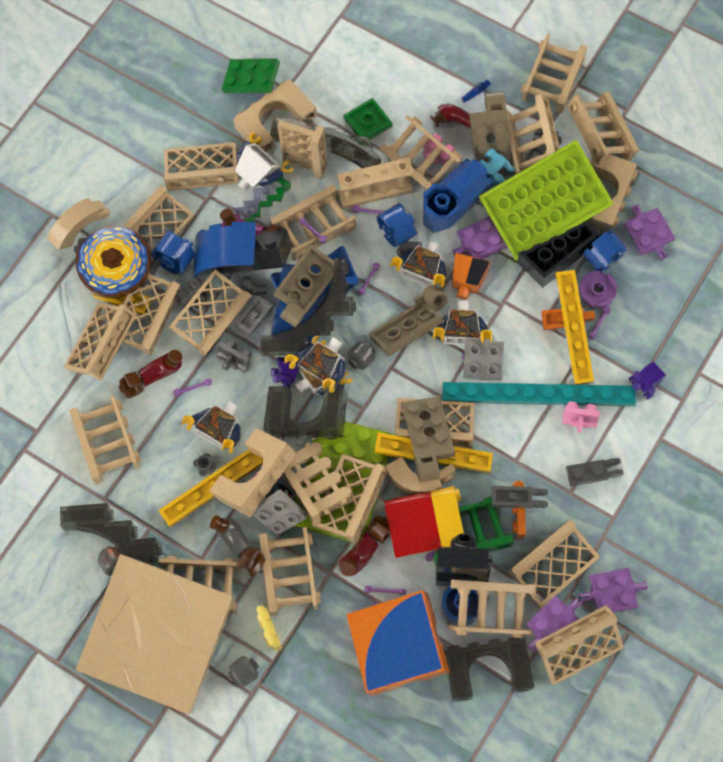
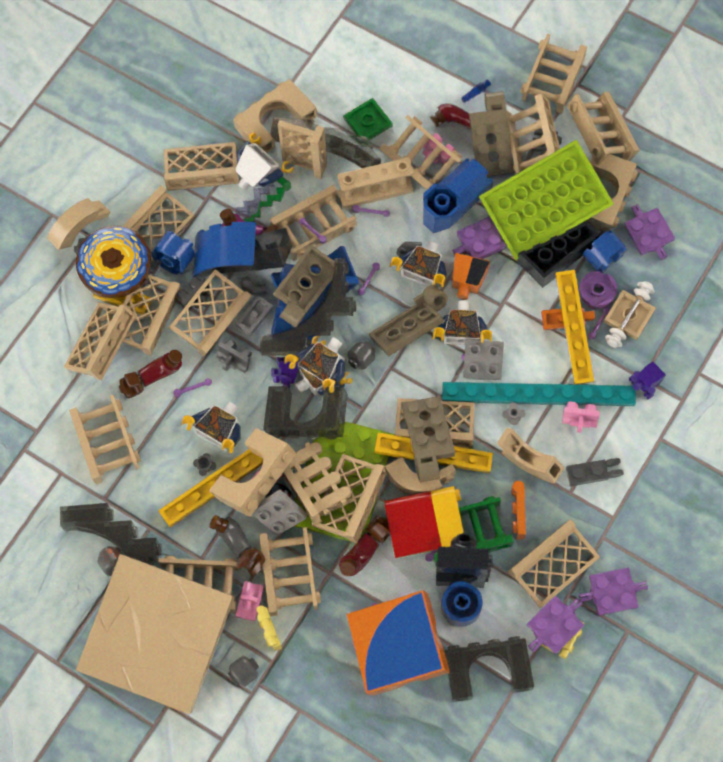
green plate [222,58,280,93] -> none
medium lavender hinge [364,585,406,595] -> none
blue brick [376,203,417,247] -> none
tan fence [448,580,535,638] -> none
medium azure animal [478,148,515,187] -> none
dark grey hinge [492,486,548,508] -> none
tan fence [535,605,624,685] -> none
none -> bright pink hips [236,581,265,622]
none -> tan arch [497,428,565,484]
none -> light grey plate [502,403,526,425]
none -> tan plate [604,281,656,348]

